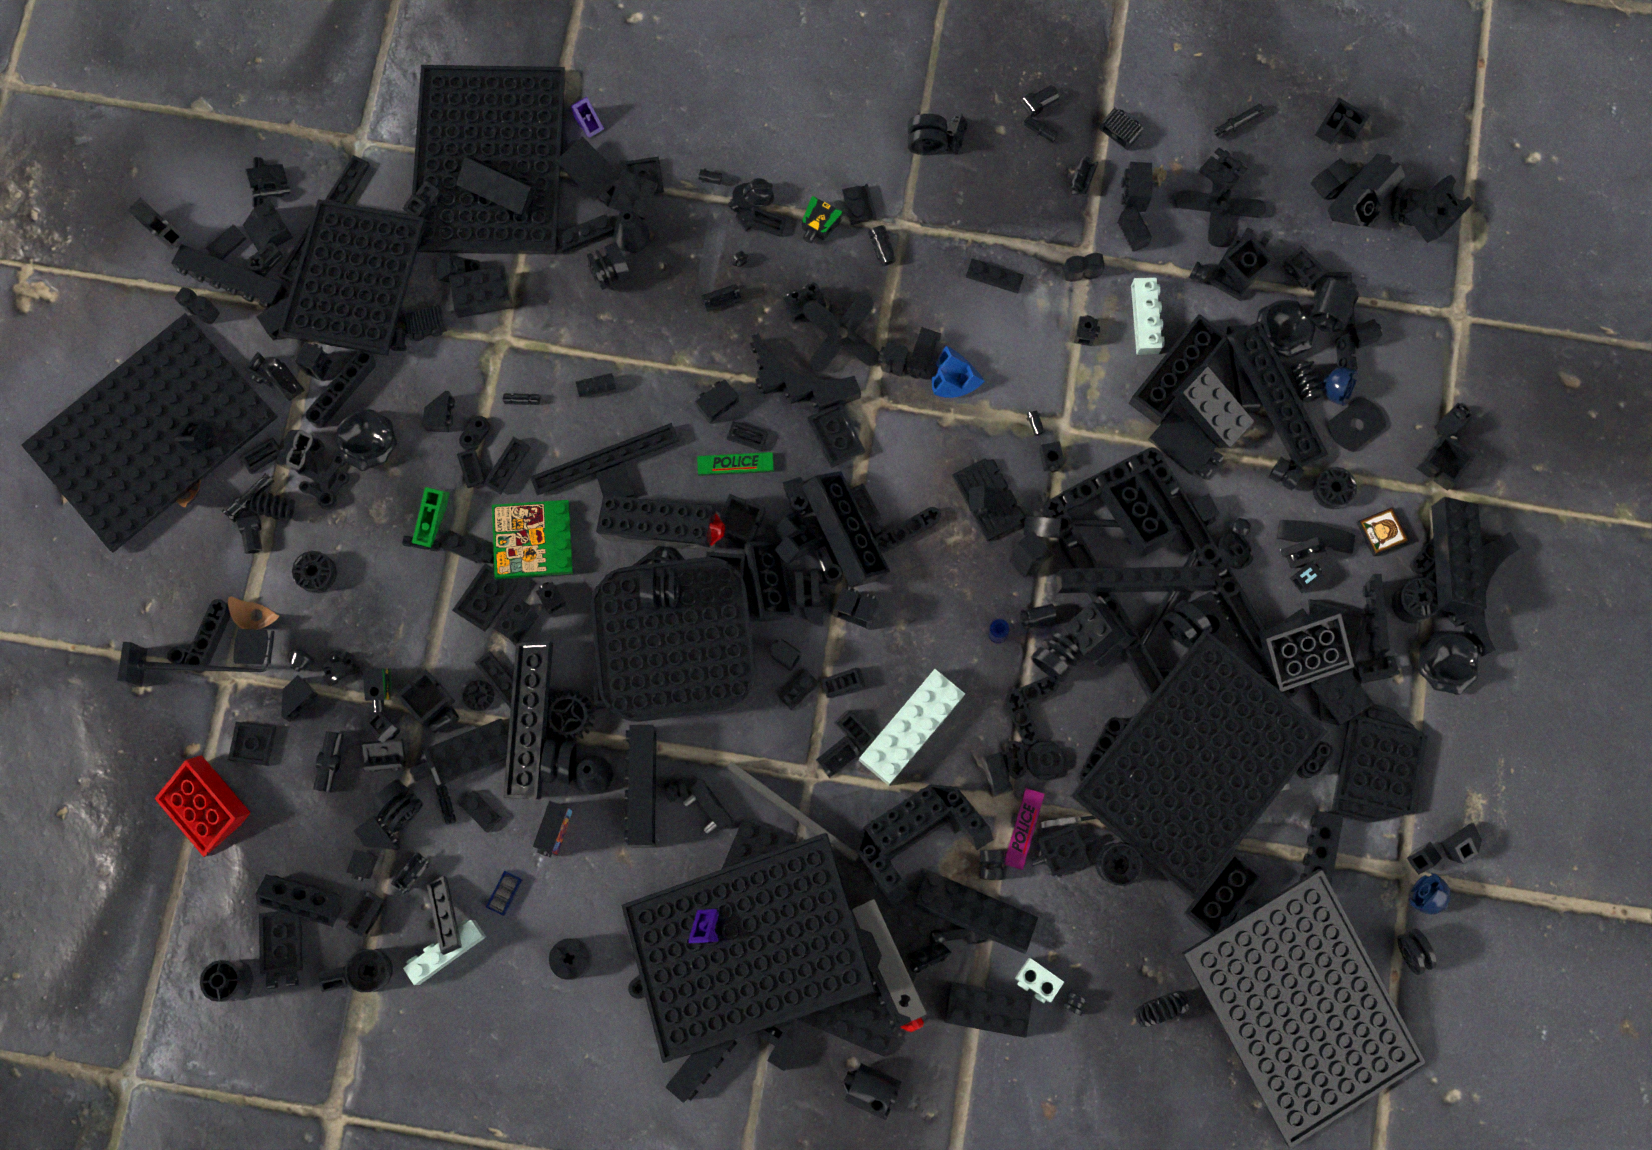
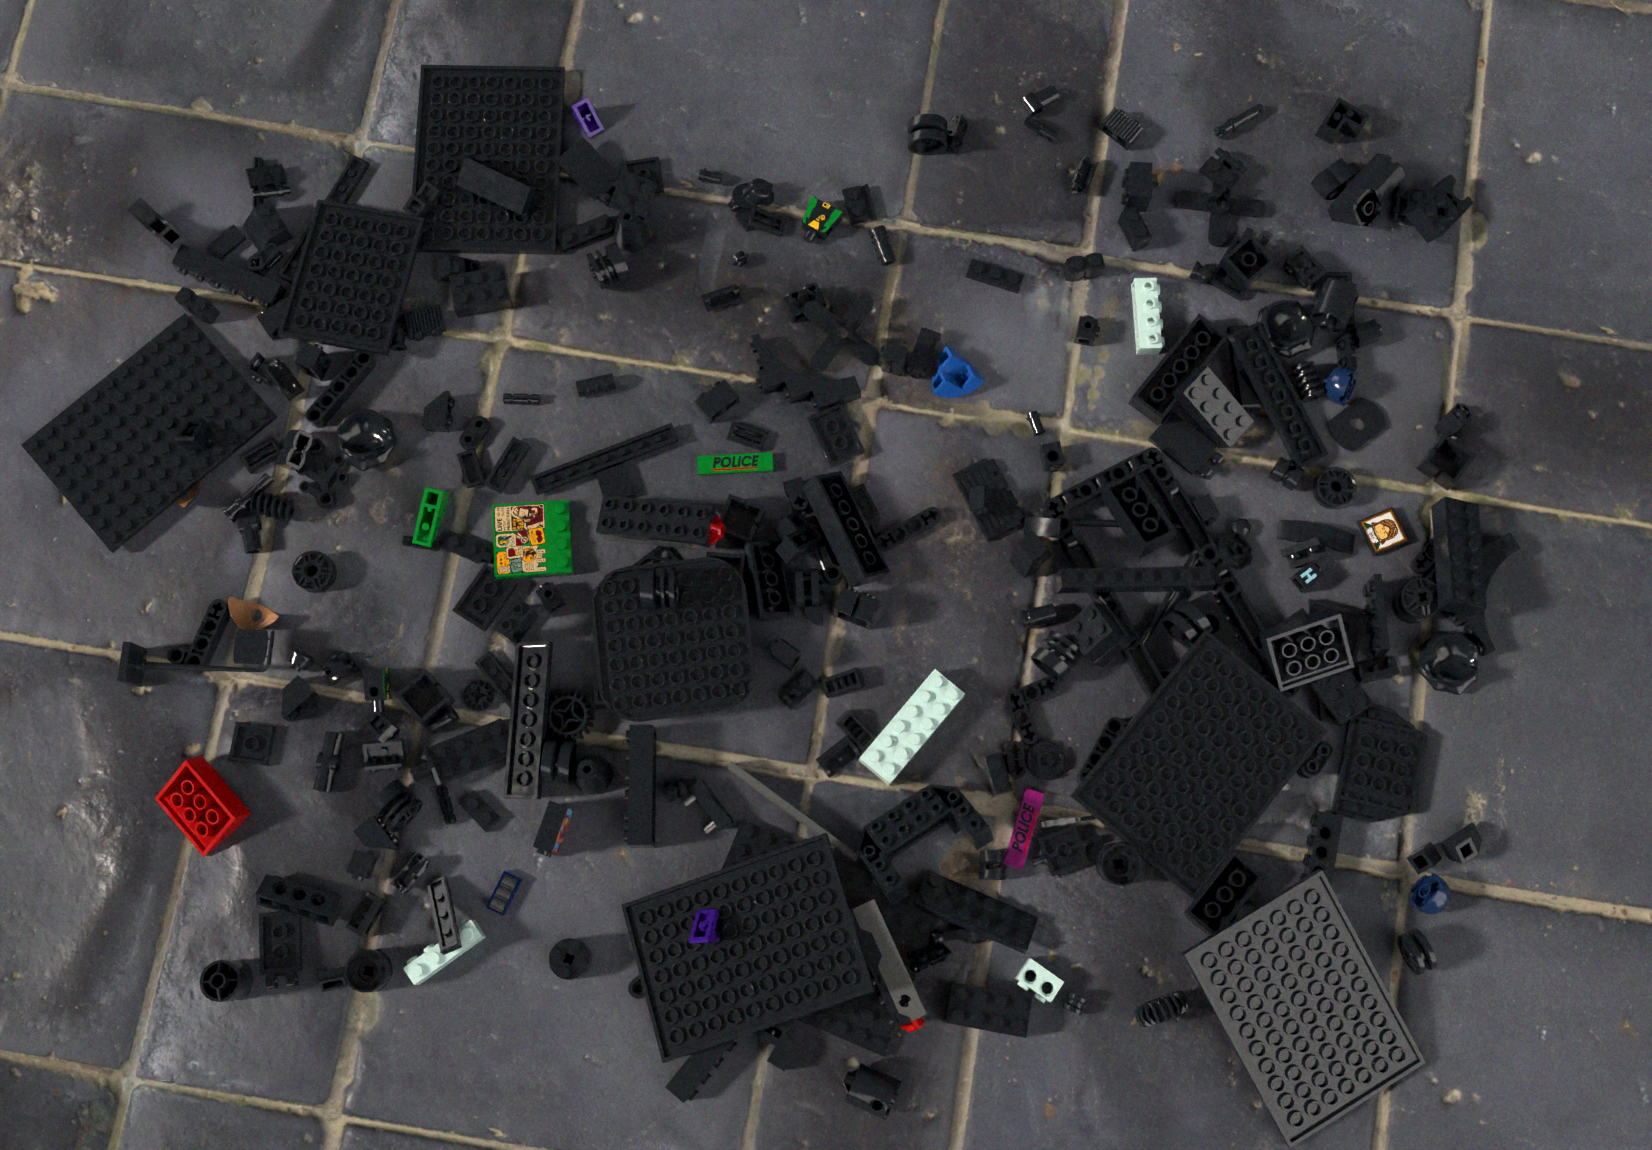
clear blue piece [989,619,1009,644] -> none

